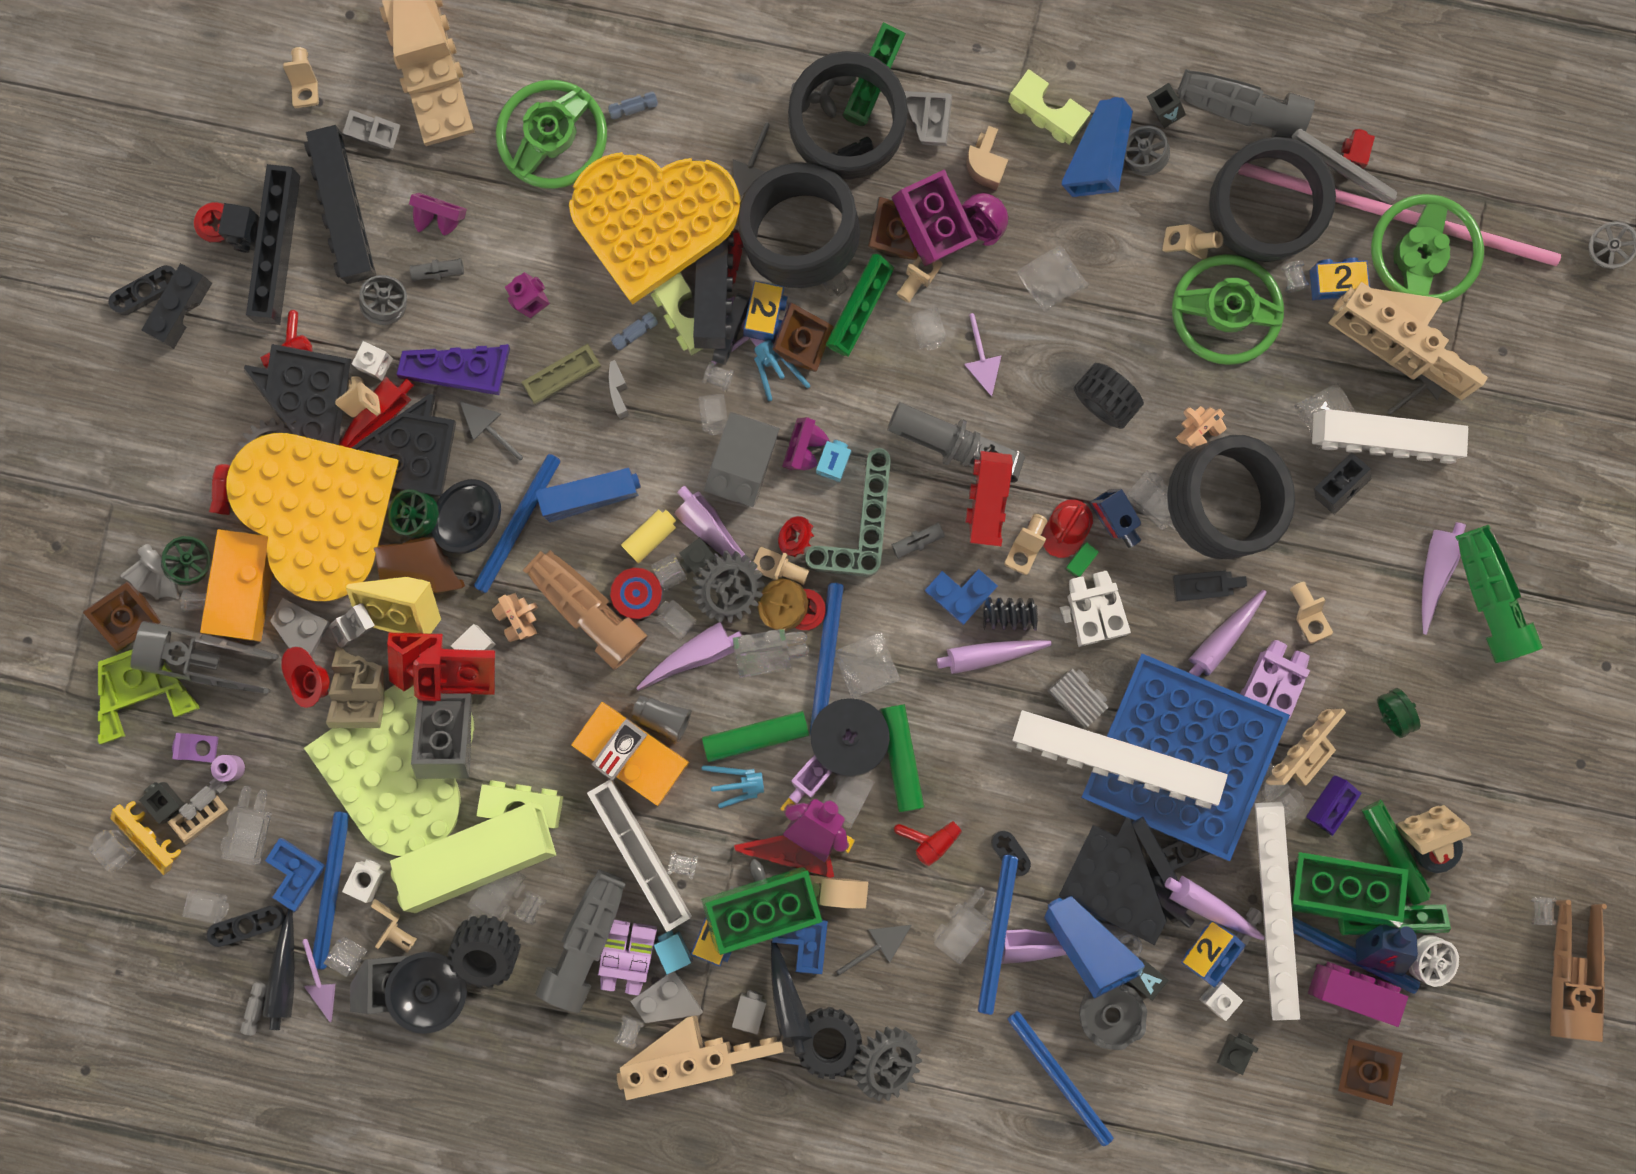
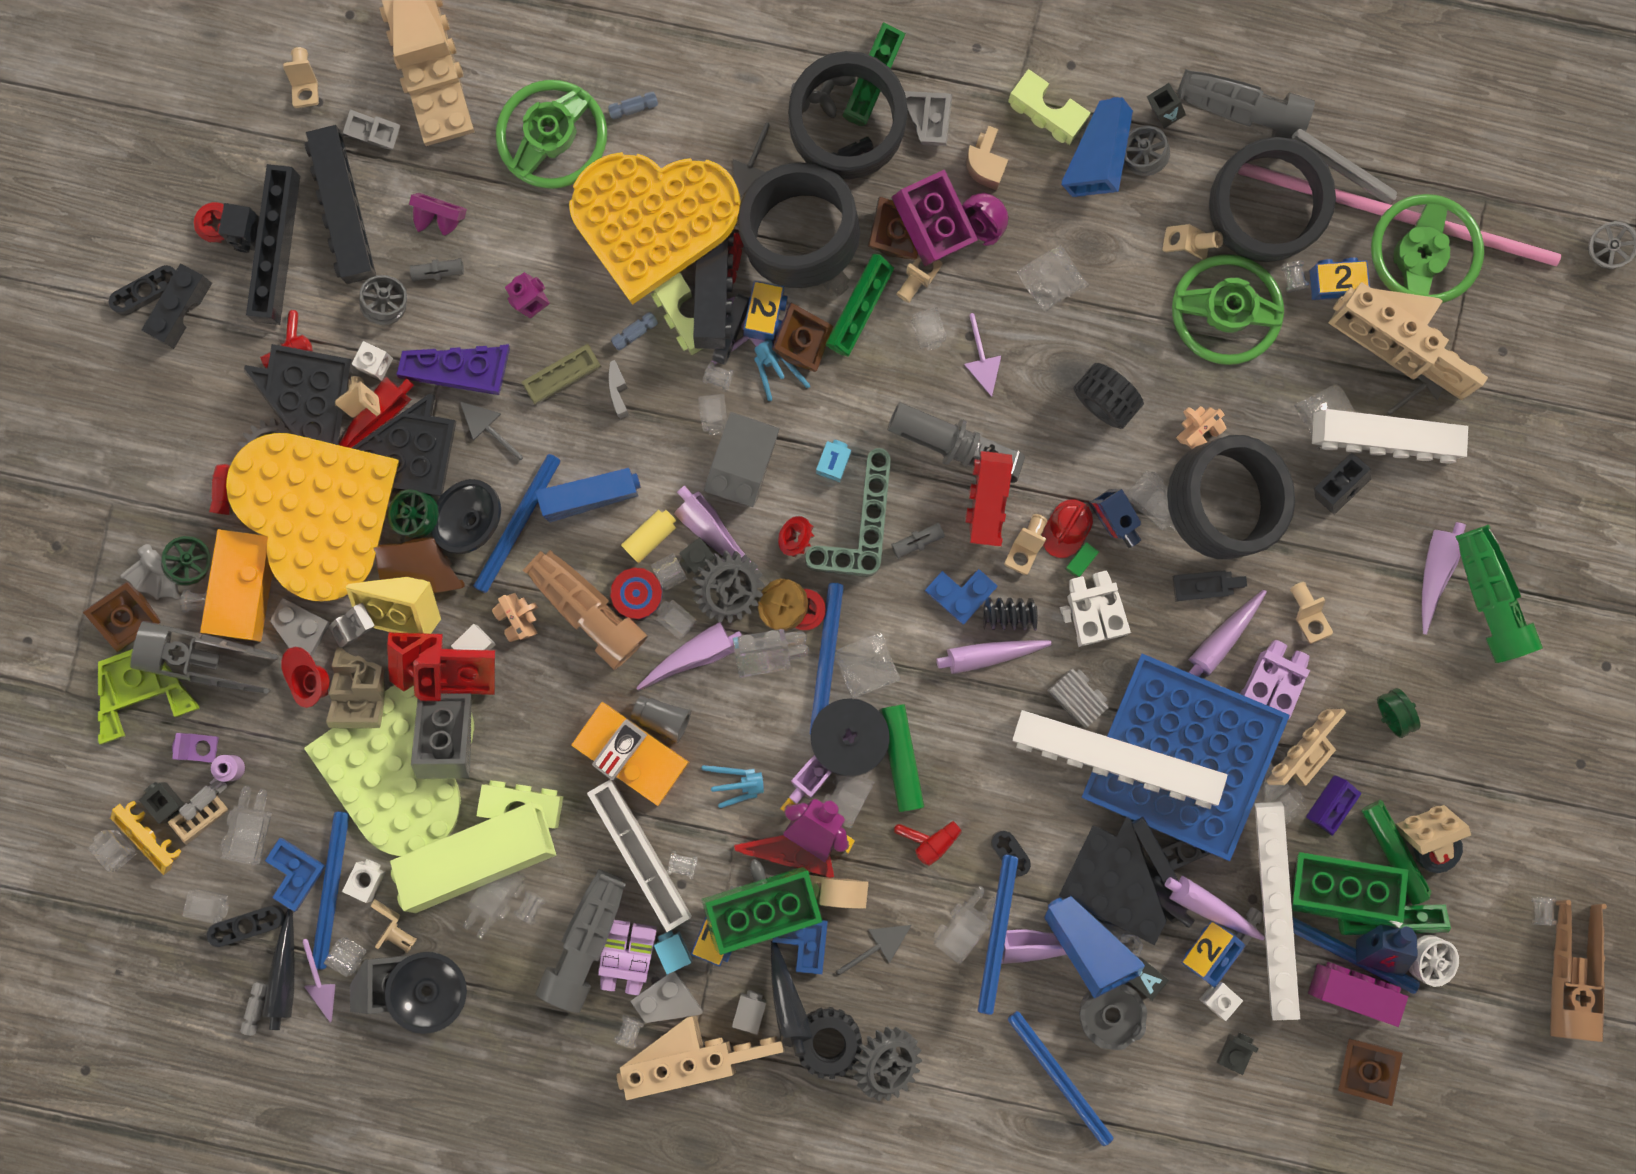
black tyre [447,915,521,988] -> none
green brick [702,711,810,762] -> none
tan bracket [754,547,810,585] -> none
magenta tile [782,417,830,470] -> none
red brick [1341,129,1375,169] -> none

